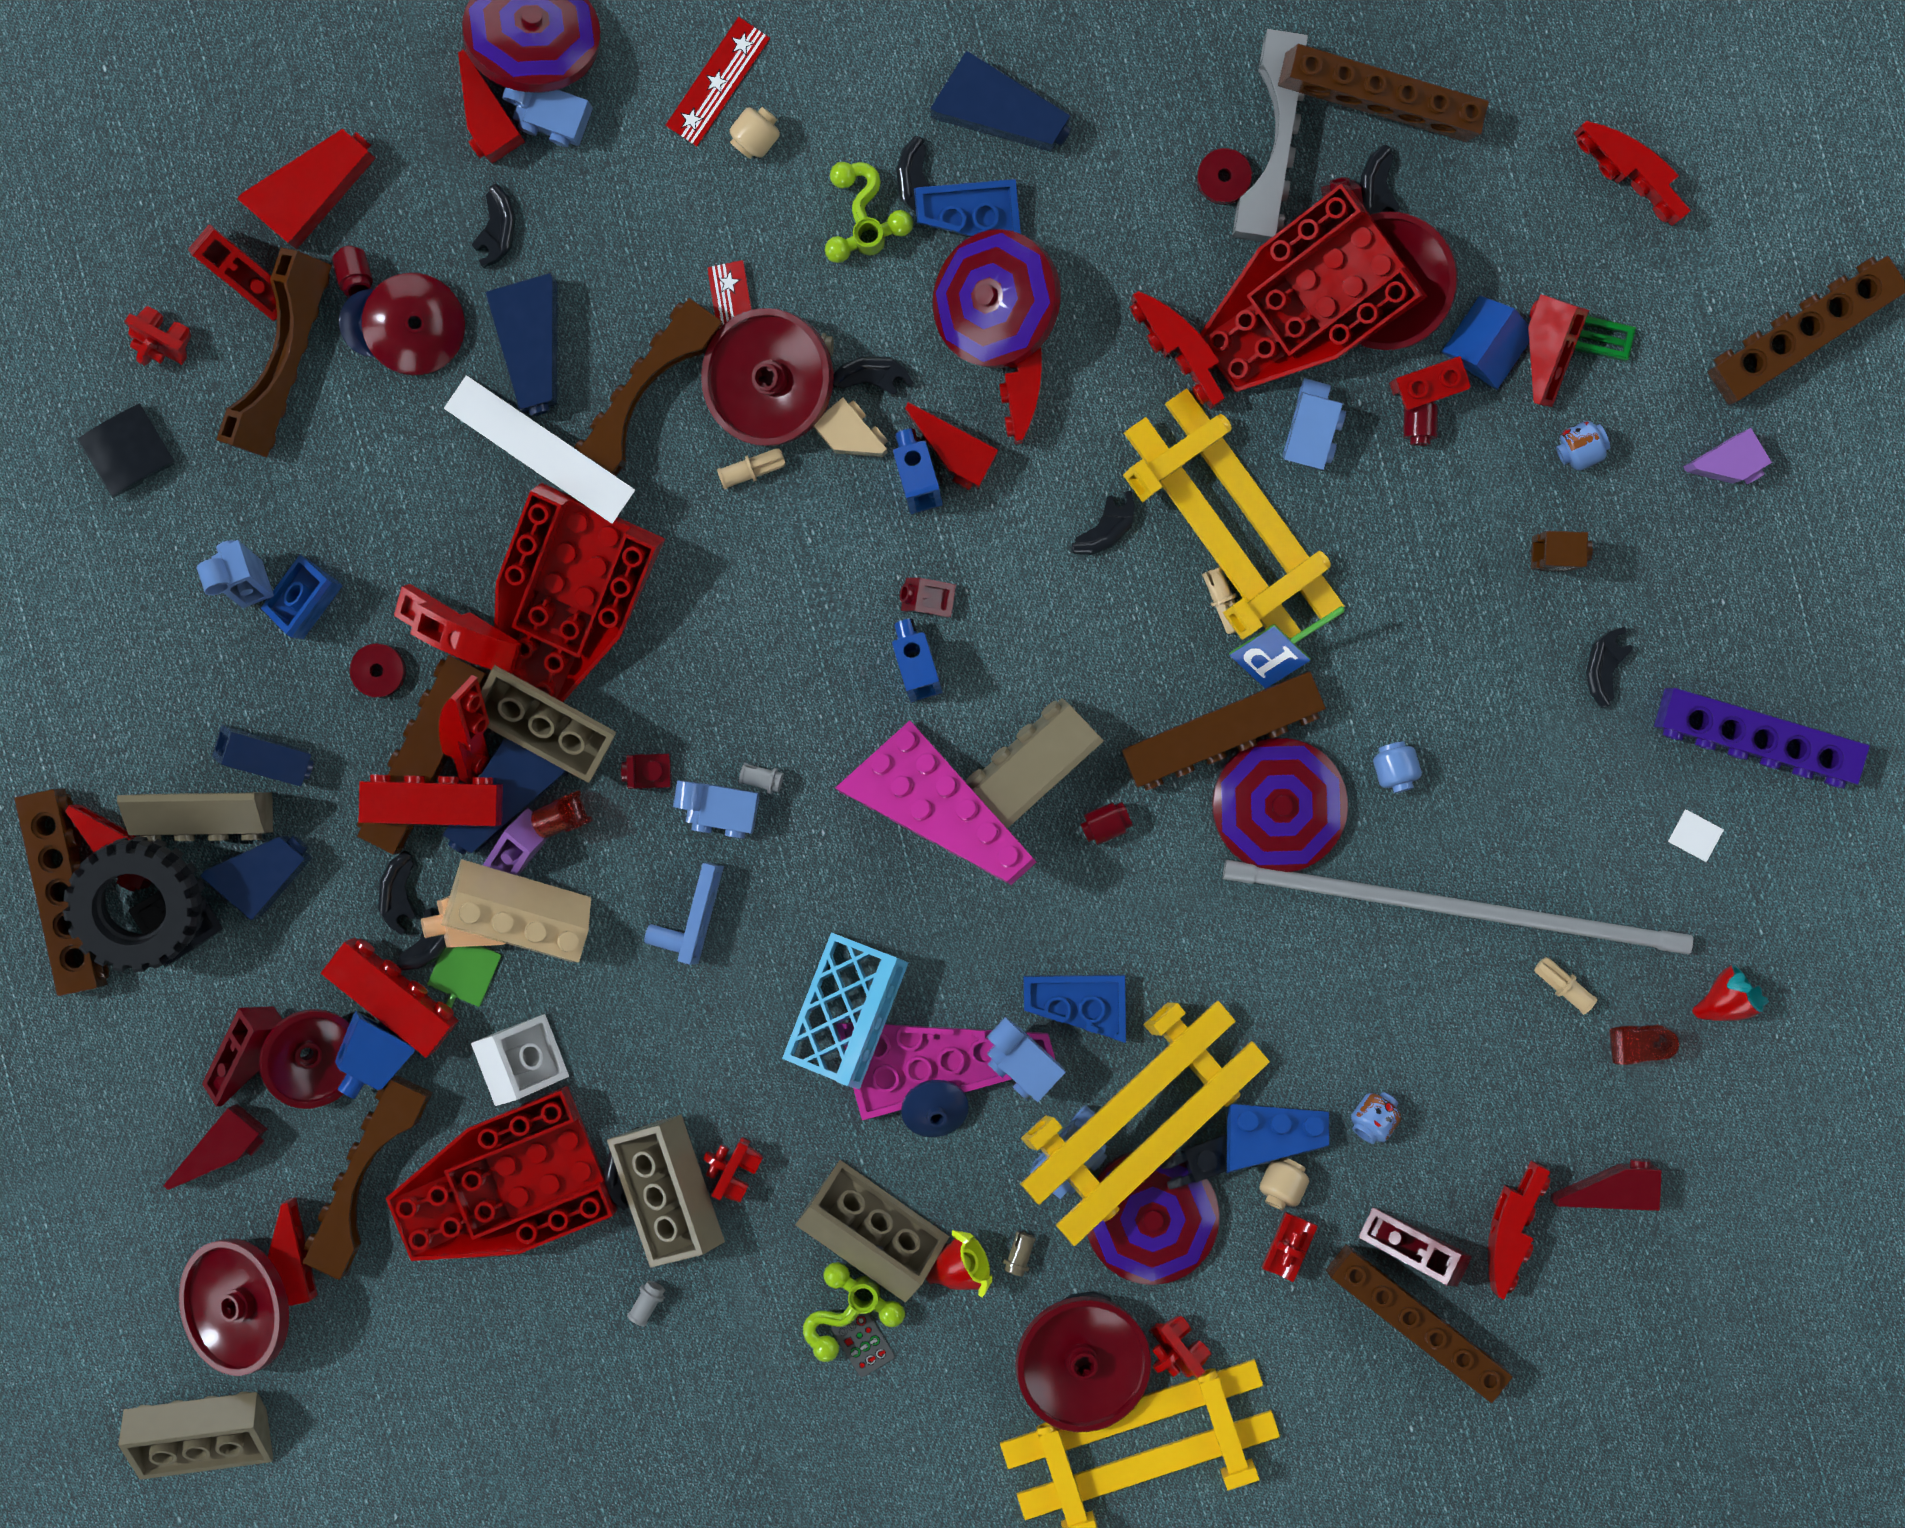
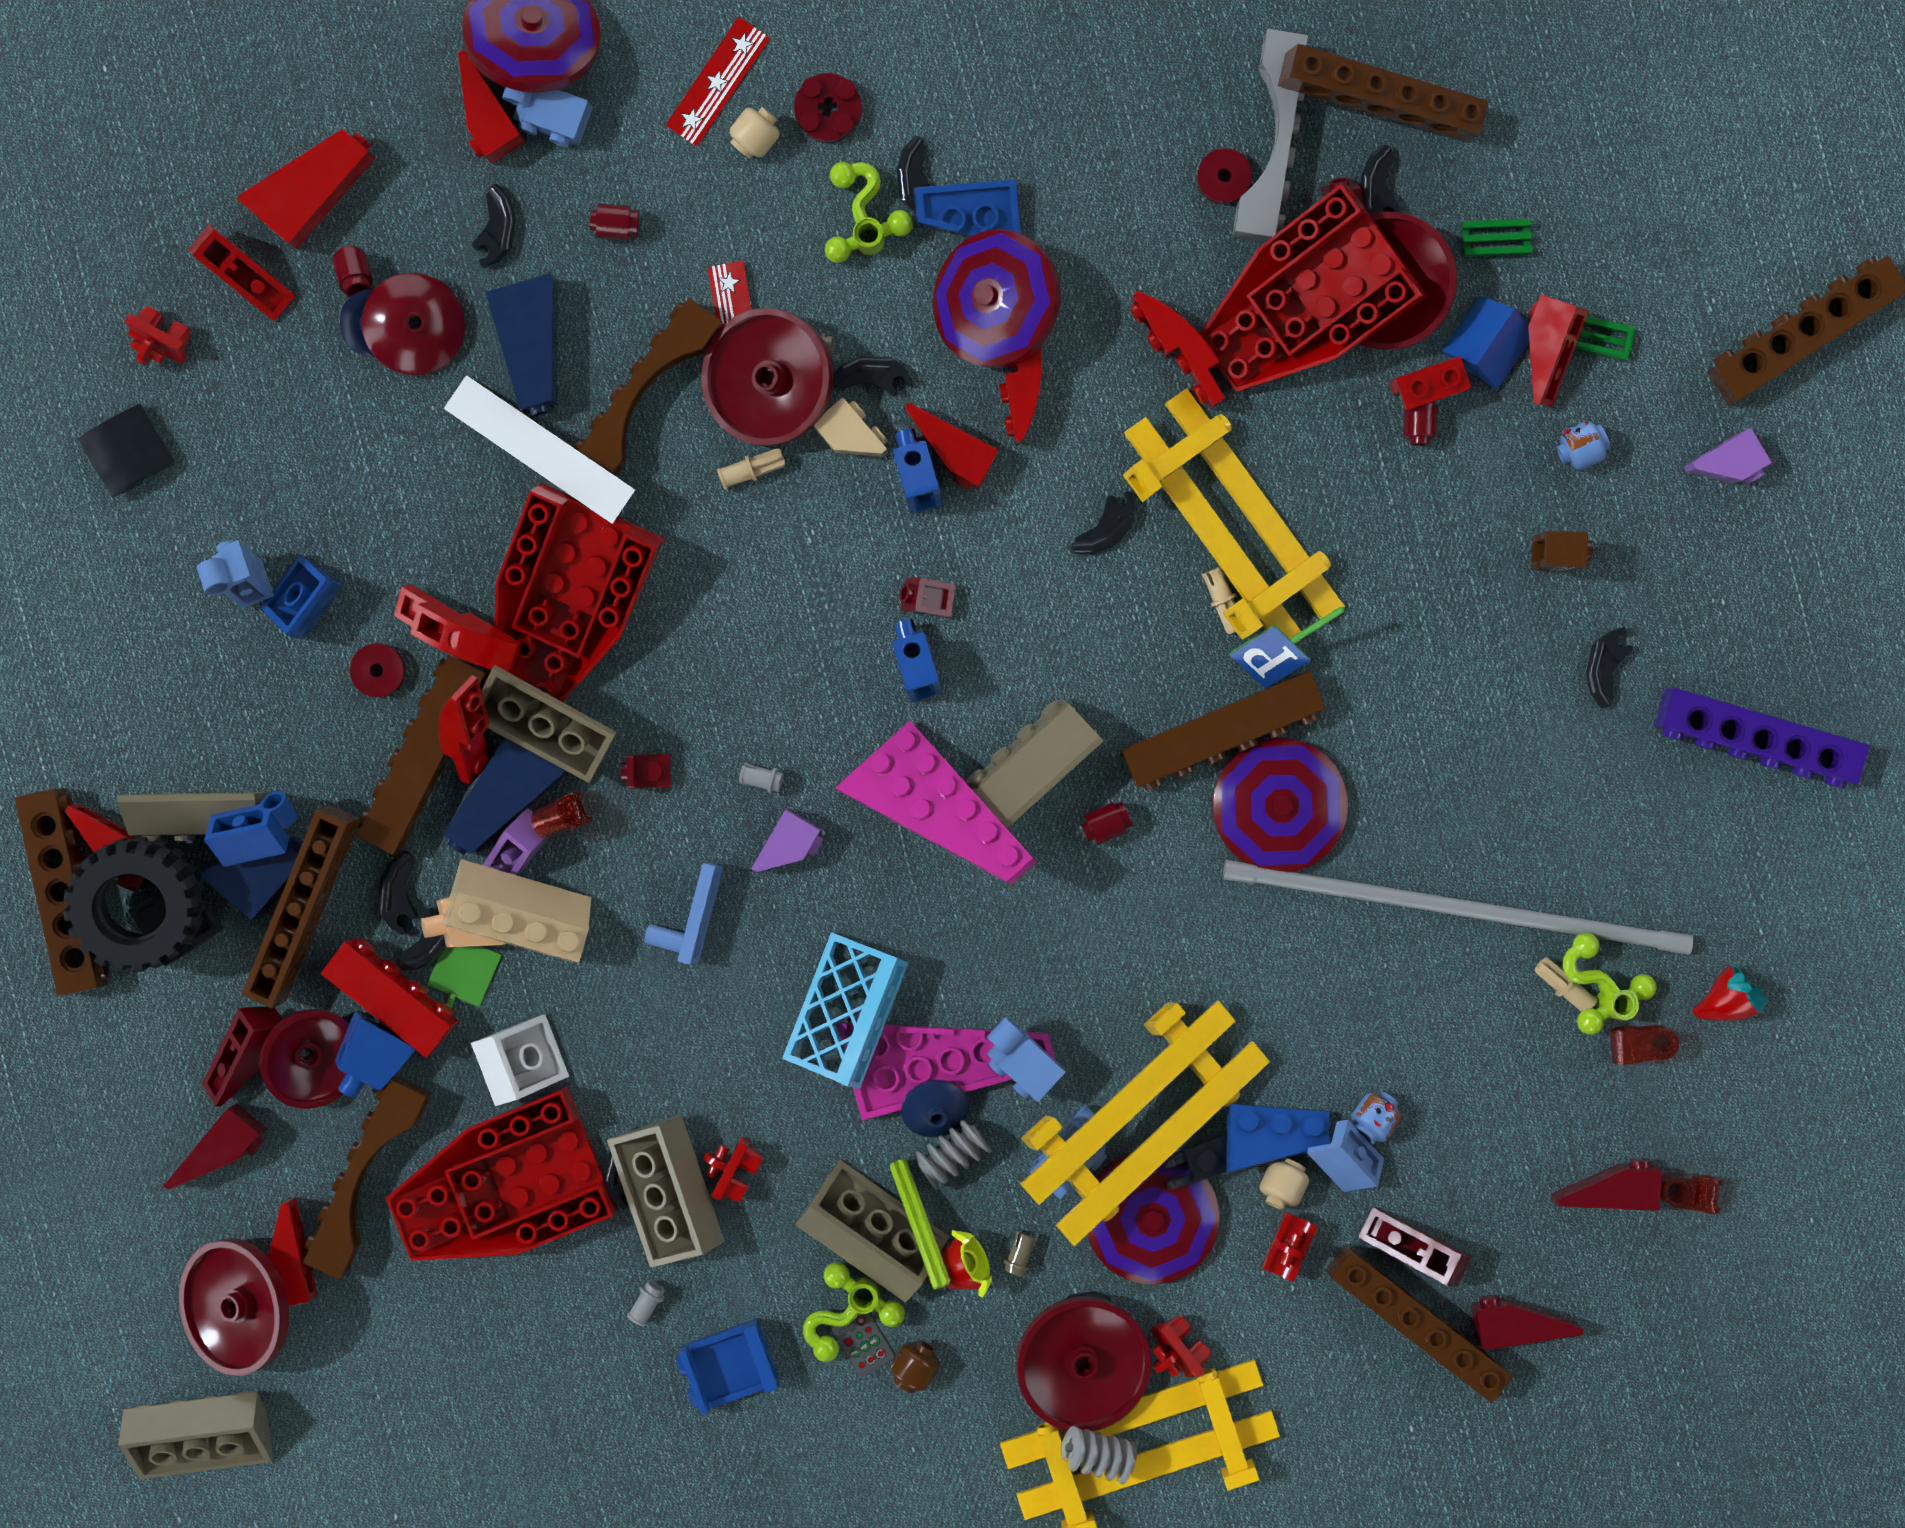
dark blue slope [212,724,313,786] -> none
reddish brown arch [216,247,332,458] -> none
red brick [358,774,503,826] -> none
medium blue hinge [673,780,760,839] -> none
dark blue slope [930,51,1072,152] -> none
blue wing [1023,974,1126,1043] -> none
medium blue hinge [1282,378,1346,470] -> none
medium blue head [1373,741,1422,793] -> none
red slope [1487,1161,1550,1300] -> none
red slope [1574,121,1691,226] -> none
white sticker [1668,809,1724,862] -> none
none -> blue hinge [204,791,298,867]
none -> reddish brown brick [241,805,361,1009]
none -> dark red brick [590,203,639,240]
none -> blue panel [676,1318,780,1415]
none -> medium lavender slope [751,809,823,872]
none -> dark red plate [794,73,862,143]
none -> lime axle [890,1159,950,1289]
none -> reddish brown head [890,1340,940,1393]
none -> light grey piece [916,1120,992,1190]
none -> light grey piece [1061,1426,1137,1484]
none -> medium blue panel [1307,1120,1384,1192]
none -> green tile [1461,219,1532,257]
none -> dark red slope [1470,1295,1584,1350]
none -> lime piece [1563,932,1657,1035]
none -> clear red piece [1660,1172,1724,1214]

